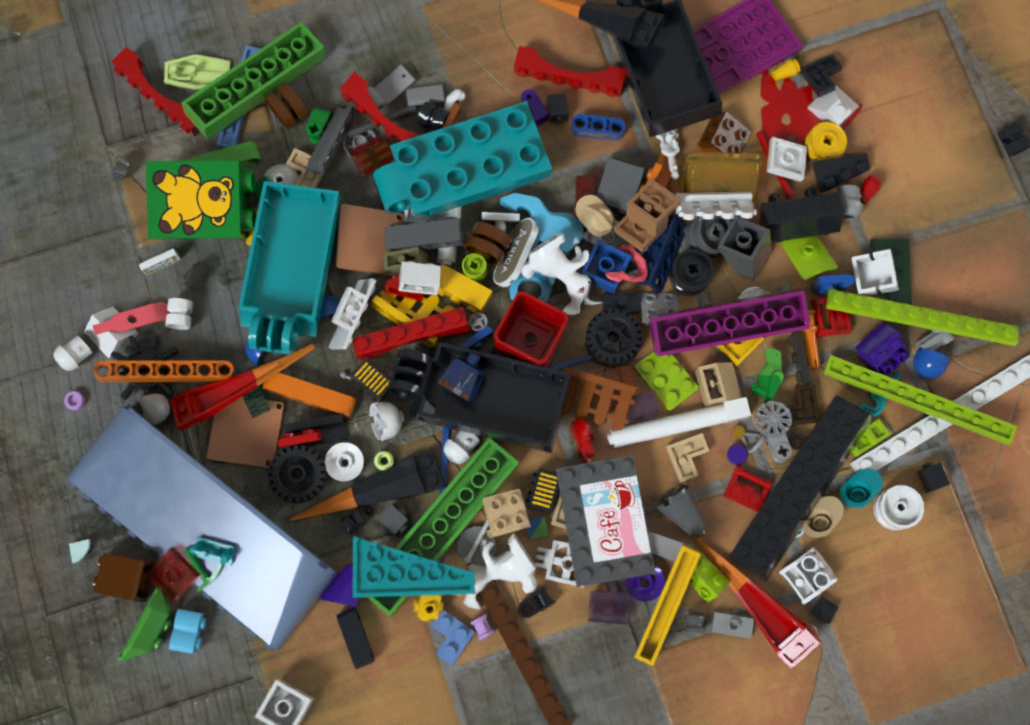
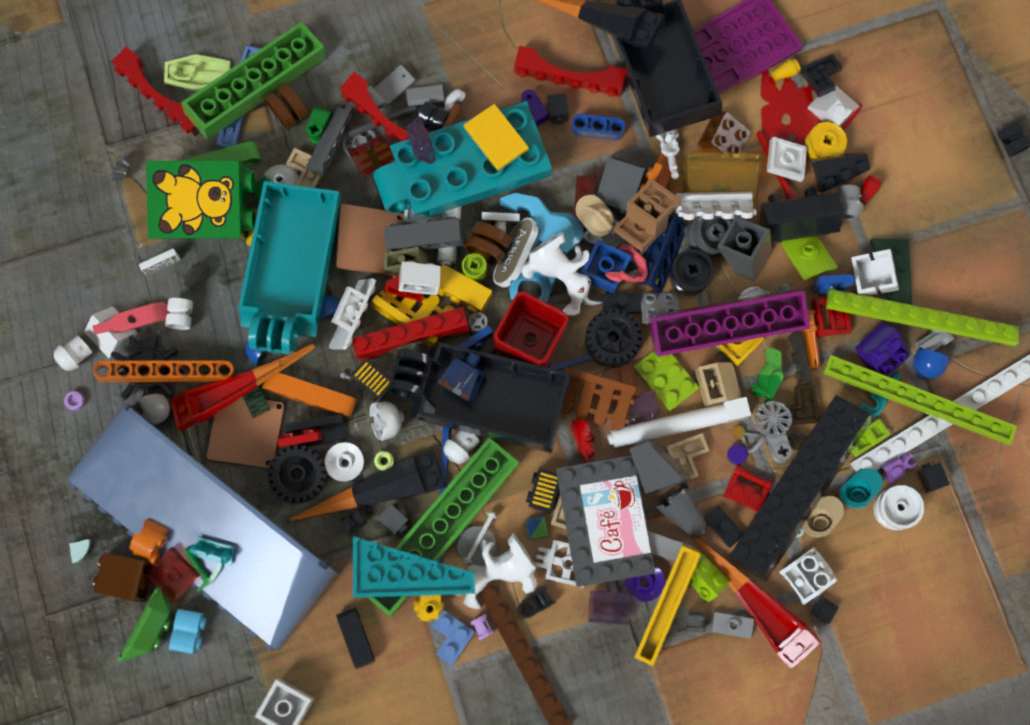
dark purple slope [321,564,359,607] -> none
tan bracket [482,489,530,539] -> none
none -> orange cylinder [130,519,168,565]
none -> clear purple bracket [406,117,436,164]
none -> yellow tile [463,104,529,171]
none -> dark grey slope [629,439,691,494]
none -> black tile [704,505,743,549]
none -> medium lavender plate [880,452,917,484]

